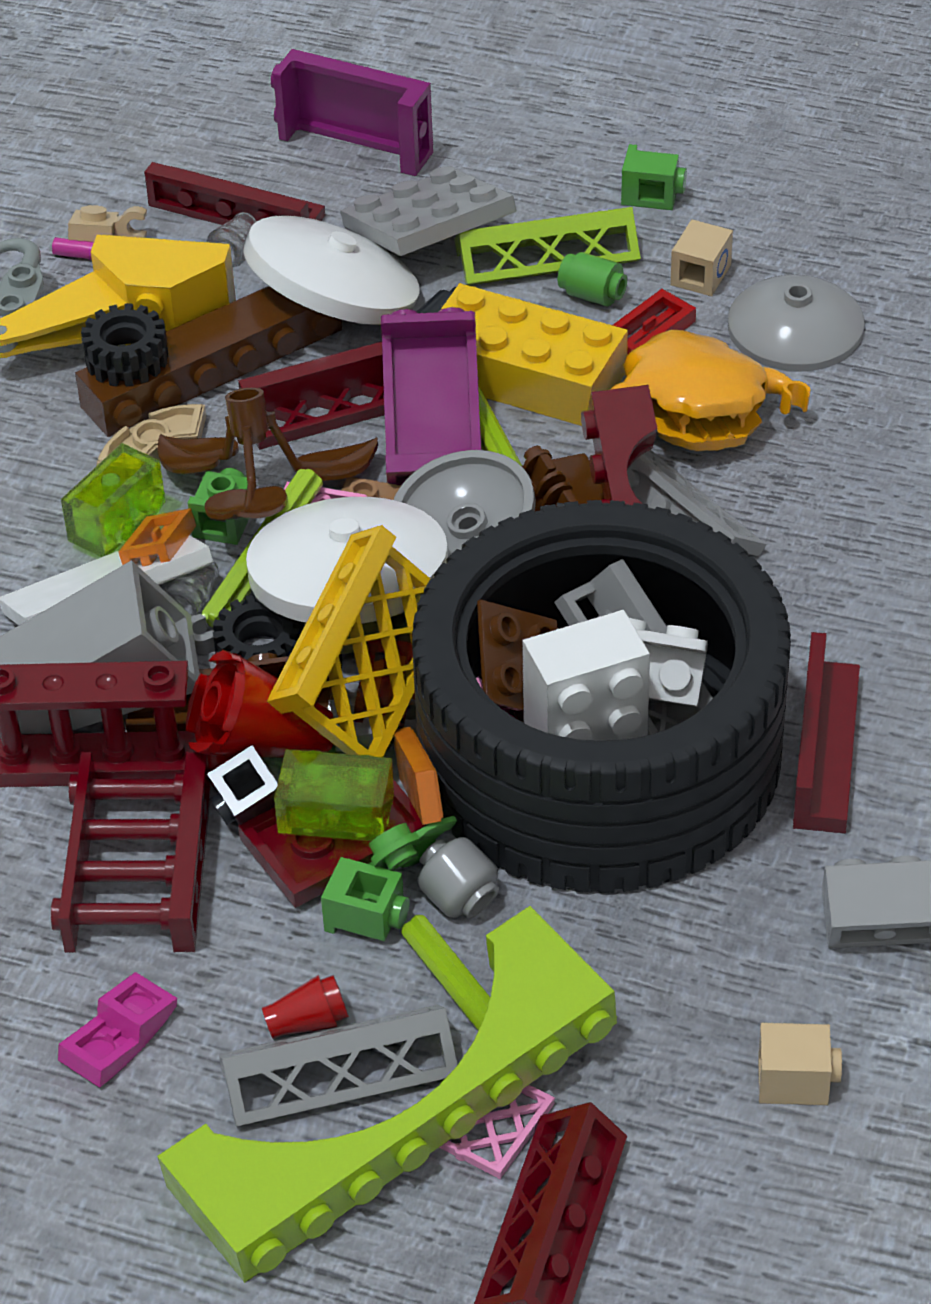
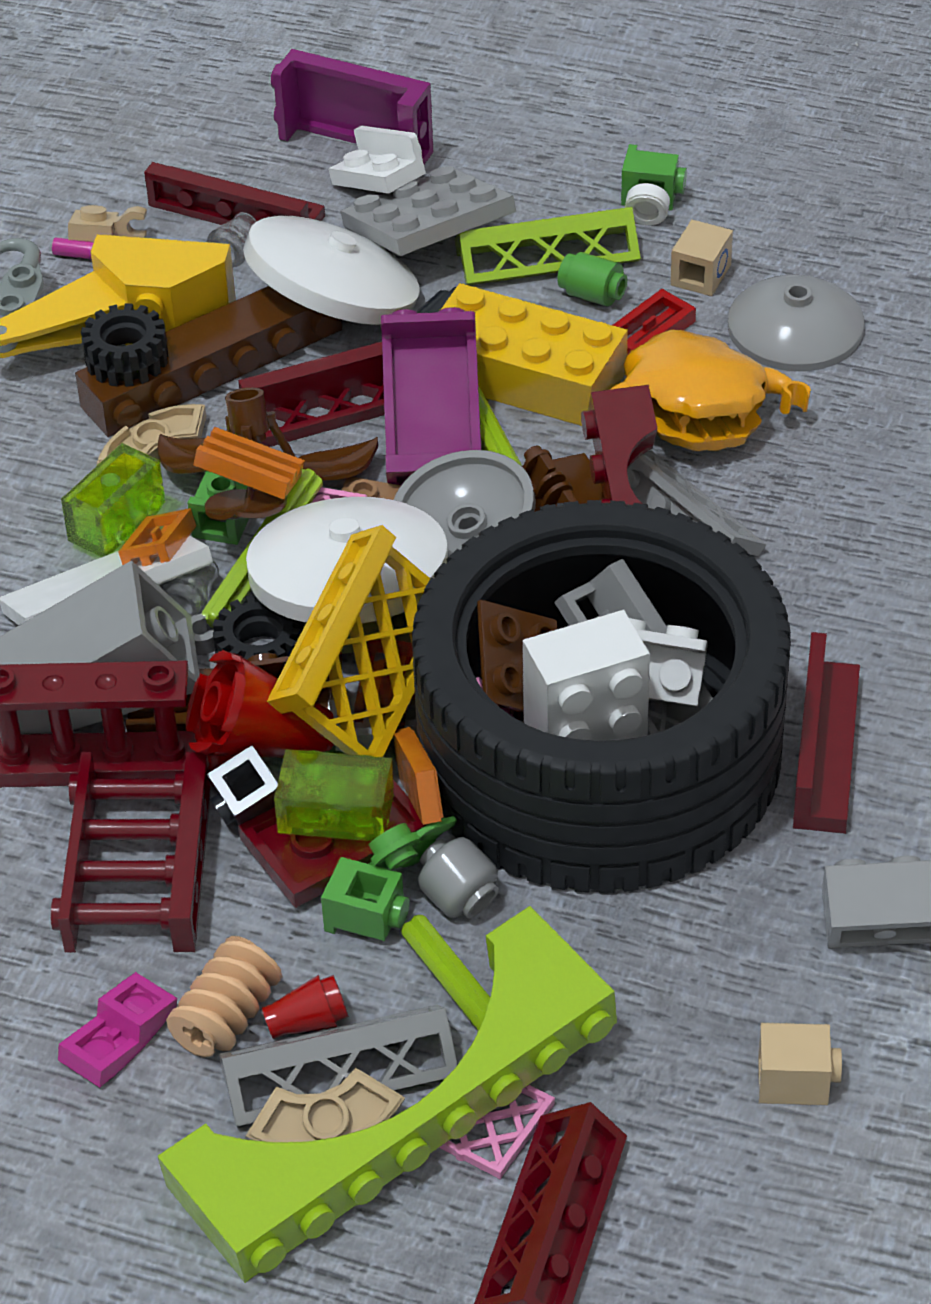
none -> light nougat piece [166,936,283,1057]
none -> orange tile [193,427,305,499]
none -> tan tile [245,1068,405,1142]
none -> white bracket [328,126,426,193]
none -> white tile [625,183,670,225]

